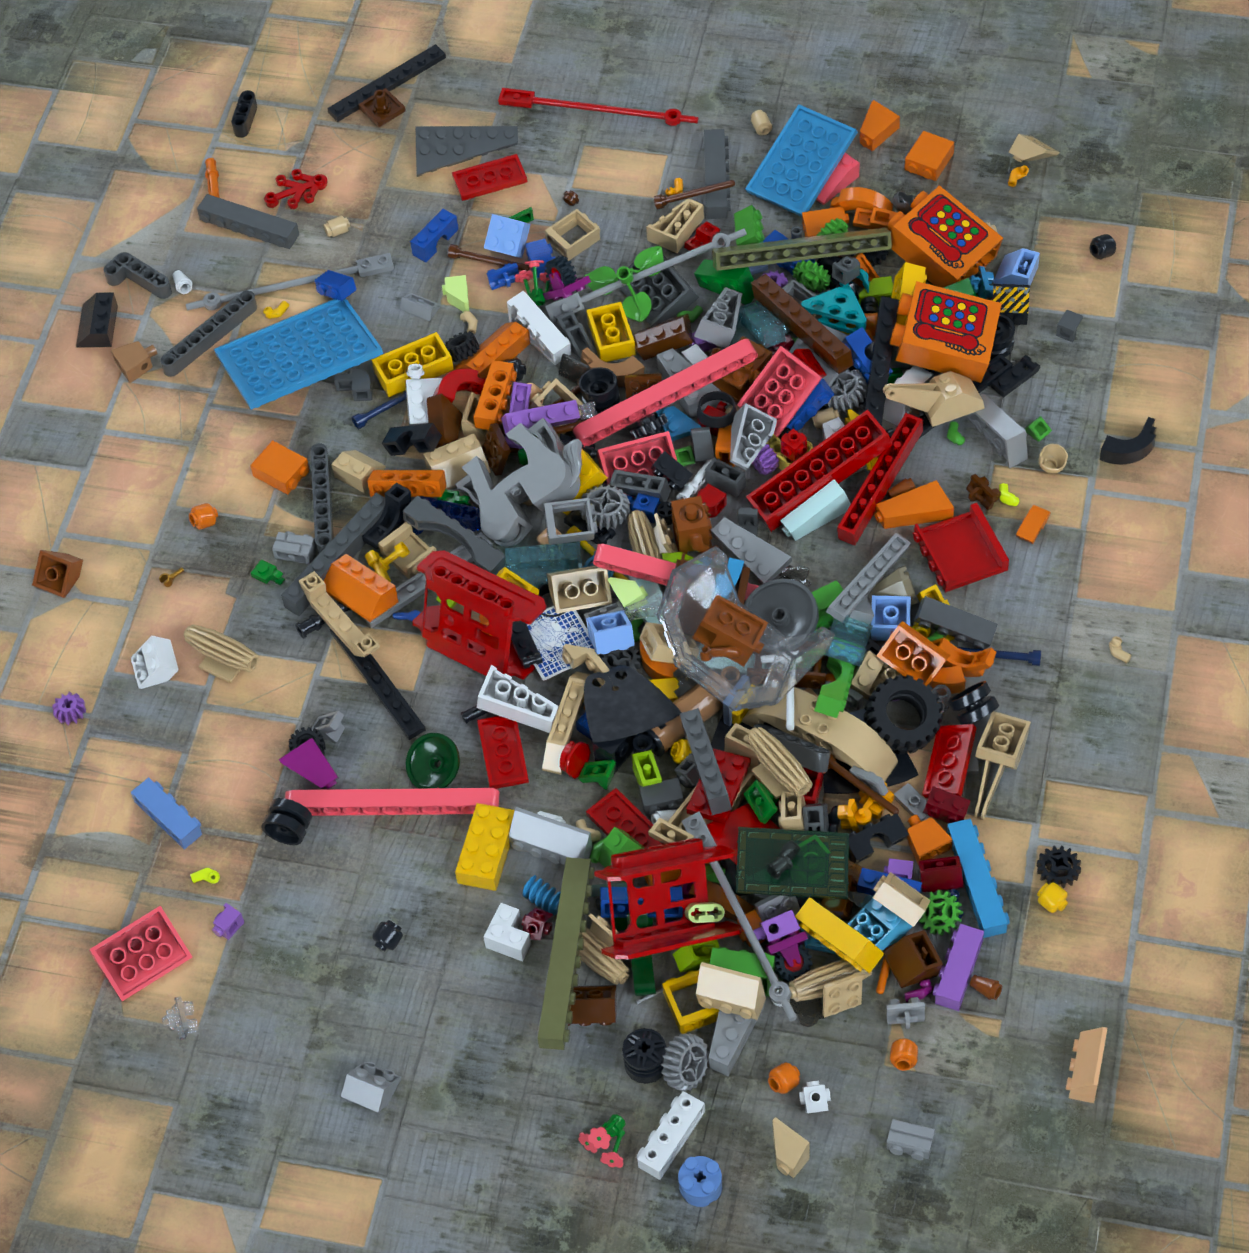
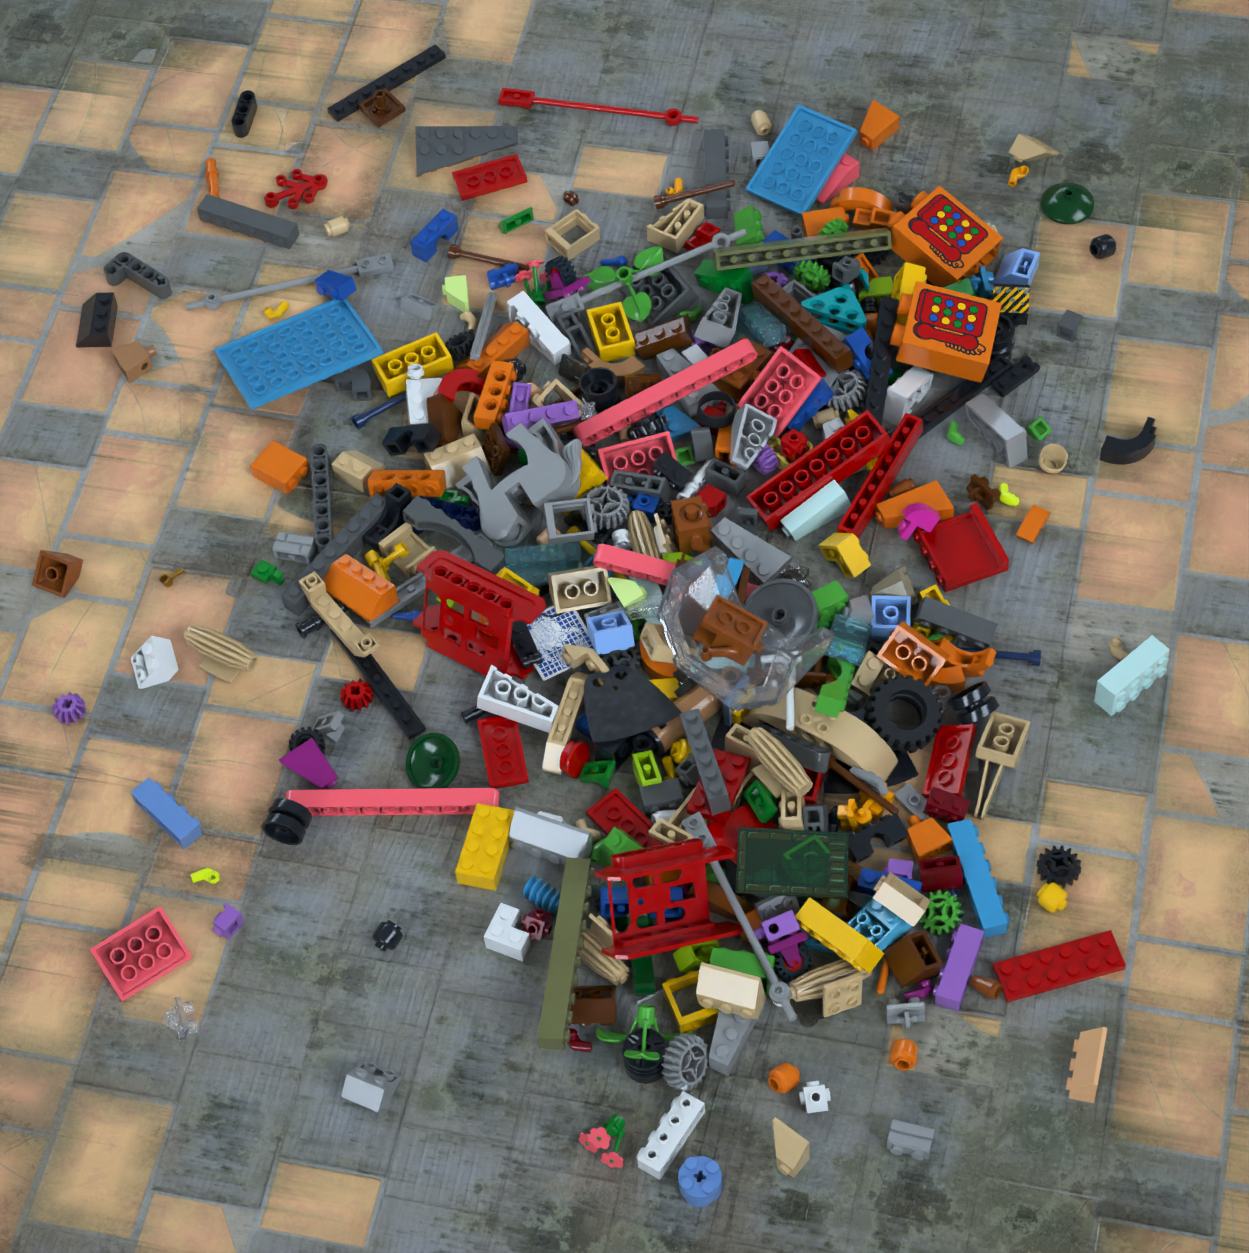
dark grey beam [160,290,257,377] -> none
white cone [172,270,192,294] -> none
orange head [189,503,218,530] -> none
light blue brick [484,214,531,258] -> none
blue brick [525,239,555,278] -> none
yellowish green beam [684,902,725,923] -> none
pearl dark grey connector [765,840,801,880] -> none
light grey plate [826,533,911,622] -> none
tan slope [883,371,984,427] -> none
orange brick [905,131,955,181] -> none
none -> red gear [340,679,373,712]
none -> light grey axle [470,292,497,361]
none -> dark red arm [567,1028,592,1053]
none -> bright green plant [596,1004,693,1061]
none -> blue piece [600,255,628,267]
none -> white wheel [612,529,632,550]
none -> tan arm [618,423,636,443]
none -> yellow arm [662,756,677,781]
none -> light grey brick [751,141,769,169]
none -> yellow brick [818,533,871,578]
none -> dark pink brick [897,503,940,541]
none -> red plate [993,930,1126,1003]
none -> dark green dish [1041,182,1094,224]
none -> light aqua brick [1094,635,1170,716]

